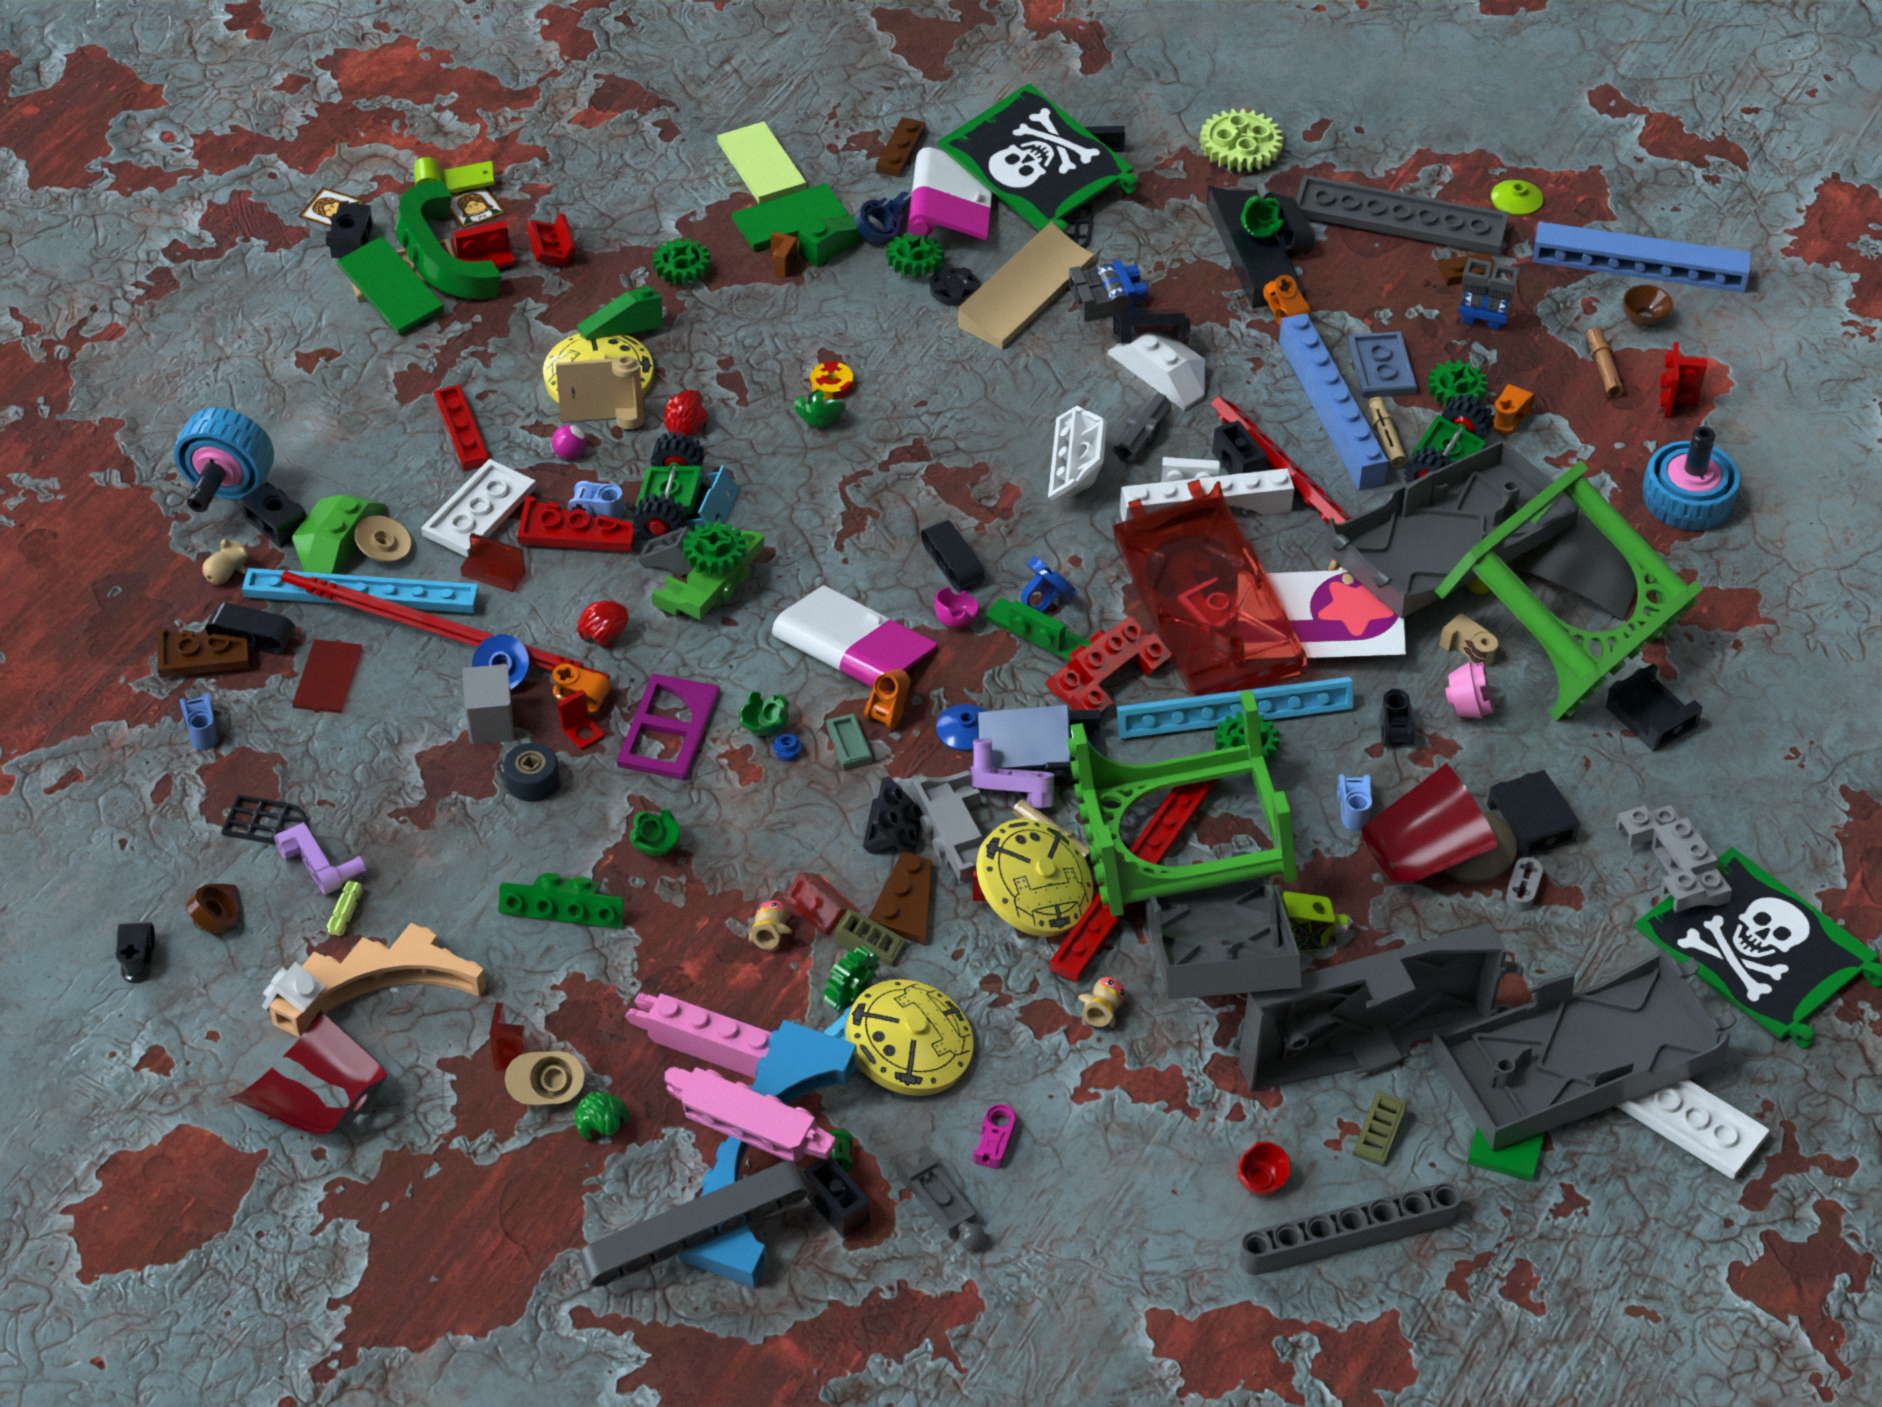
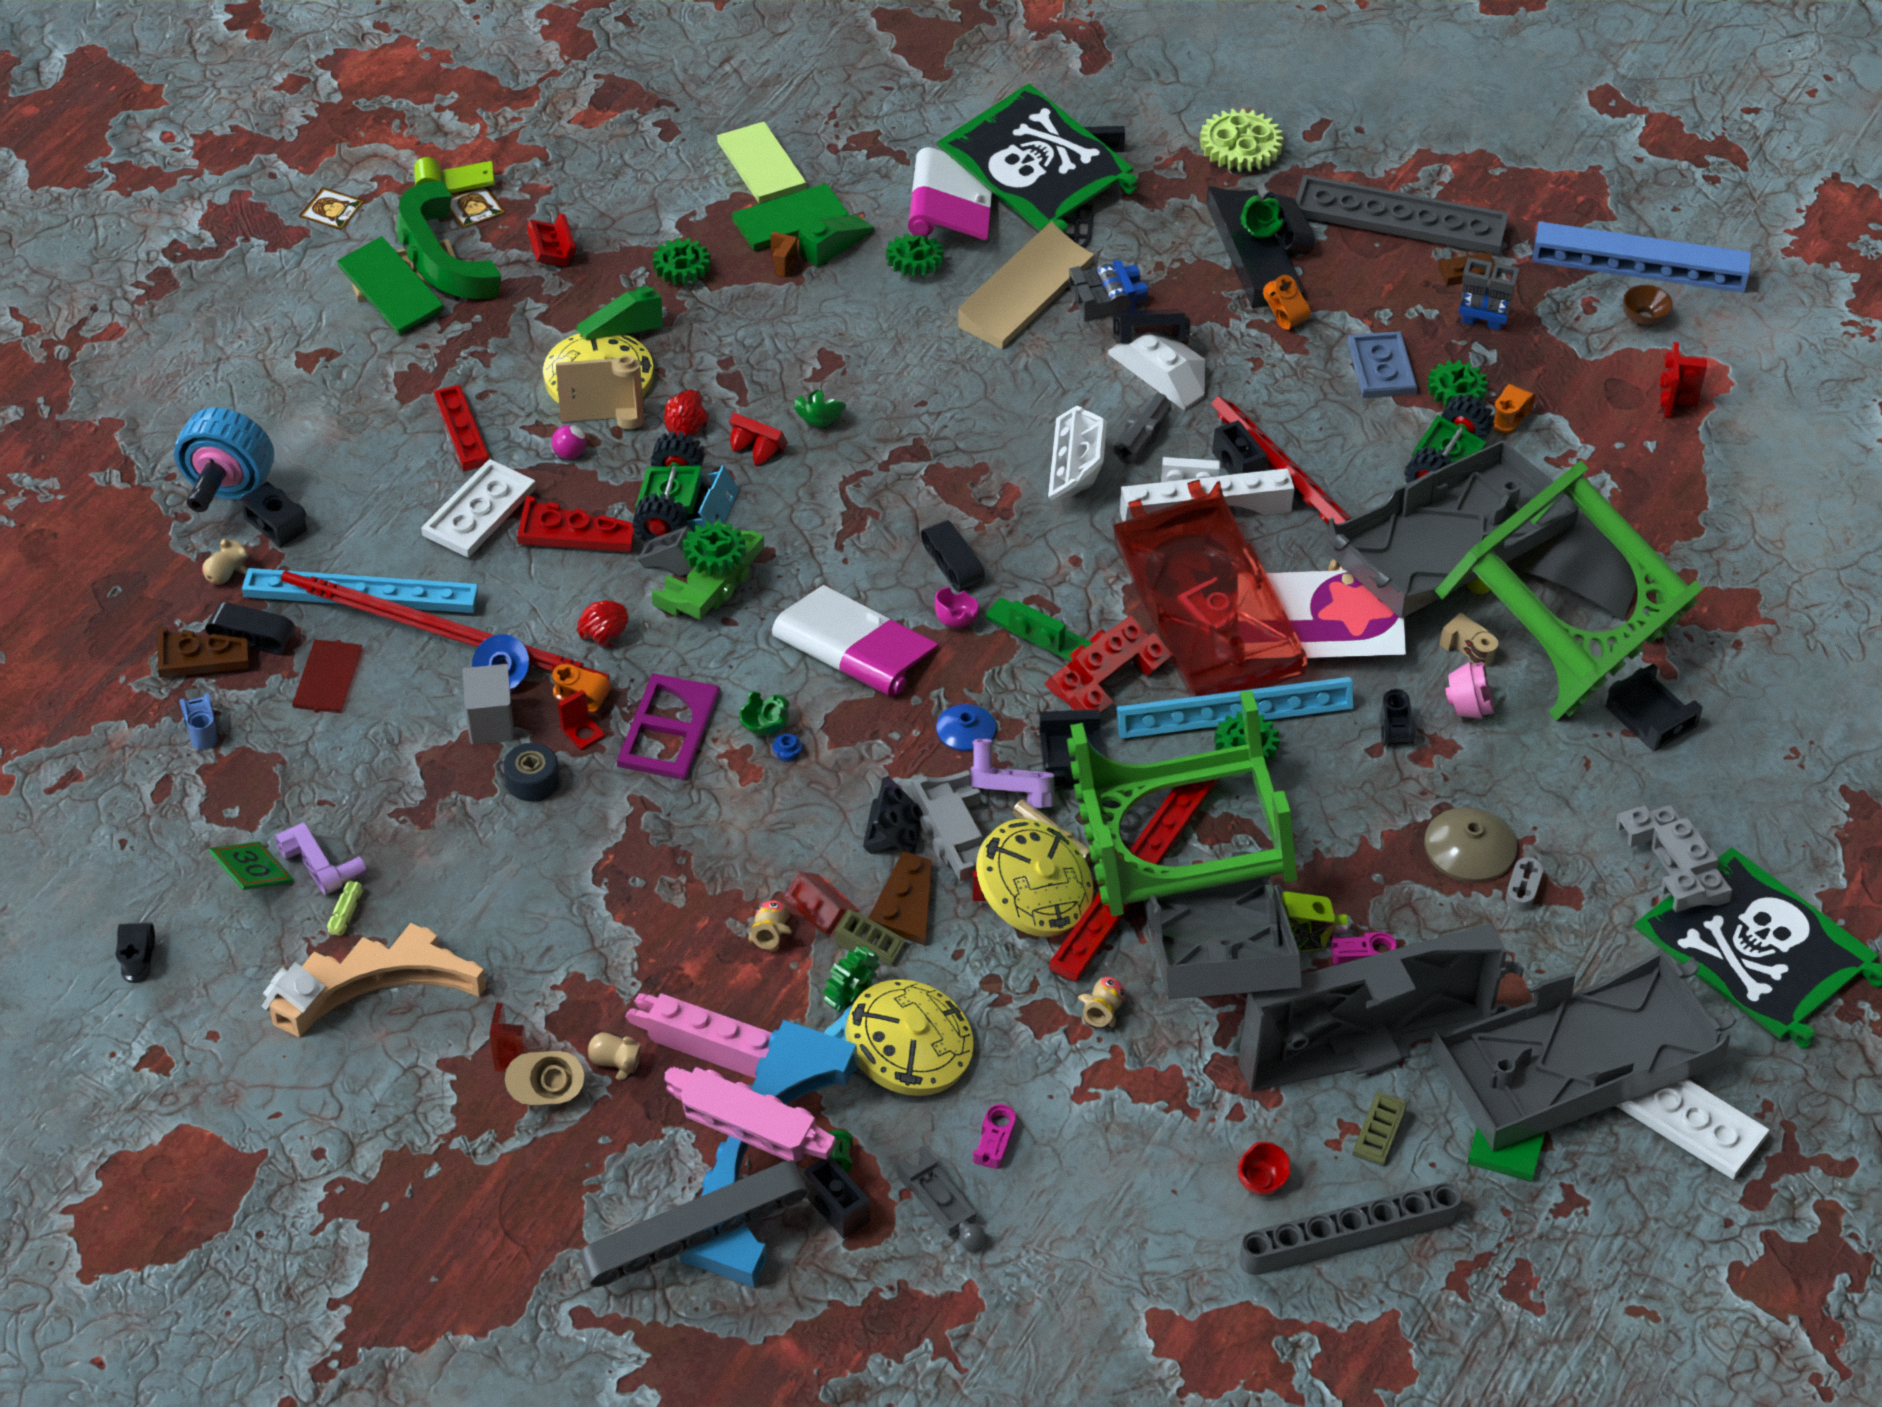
reddish brown piece [186,884,239,936] -> none
black window [221,794,308,845] -> none
dark red piece [228,1010,387,1135] -> none
bright green wedge [292,495,386,574] -> none
black brick [326,203,373,259] -> none
tan dish [354,515,411,562] -> none
red bracket [451,221,515,269] -> none
clear red panel [460,533,526,593] -> none
green bracket [498,873,624,929] -> none
light blue piece [568,481,625,519] -> none
green hair [575,1091,629,1141] -> none
green hair [630,808,681,857] -> none
yellow piece [810,362,854,400] -> none
sand green tile [826,713,872,770] -> none
dark blue pin [855,191,911,245] -> none
orange piece [864,669,910,729] -> none
reddish brown plate [876,117,926,178] -> none
black wheel [930,267,980,306] -> none
sand blue tile [978,705,1071,770] -> none
blue tile [1021,556,1078,612] -> none
medium blue brick [1279,313,1388,491] -> none
light blue piece [1337,774,1372,831] -> none
dark red piece [1361,763,1498,883] -> none
tan pin [1367,397,1408,469] -> none
black panel [1487,770,1580,858] -> none
lime dish [1491,180,1543,216] -> none
medium nougat pin [1586,327,1624,398] -> none
dark azure wheel [1642,426,1741,531] -> none
none -> green piece [208,841,294,890]
none -> tan animal [588,1032,642,1081]
none -> red tile [729,412,788,466]
none -> dark pink piece [1331,932,1396,965]

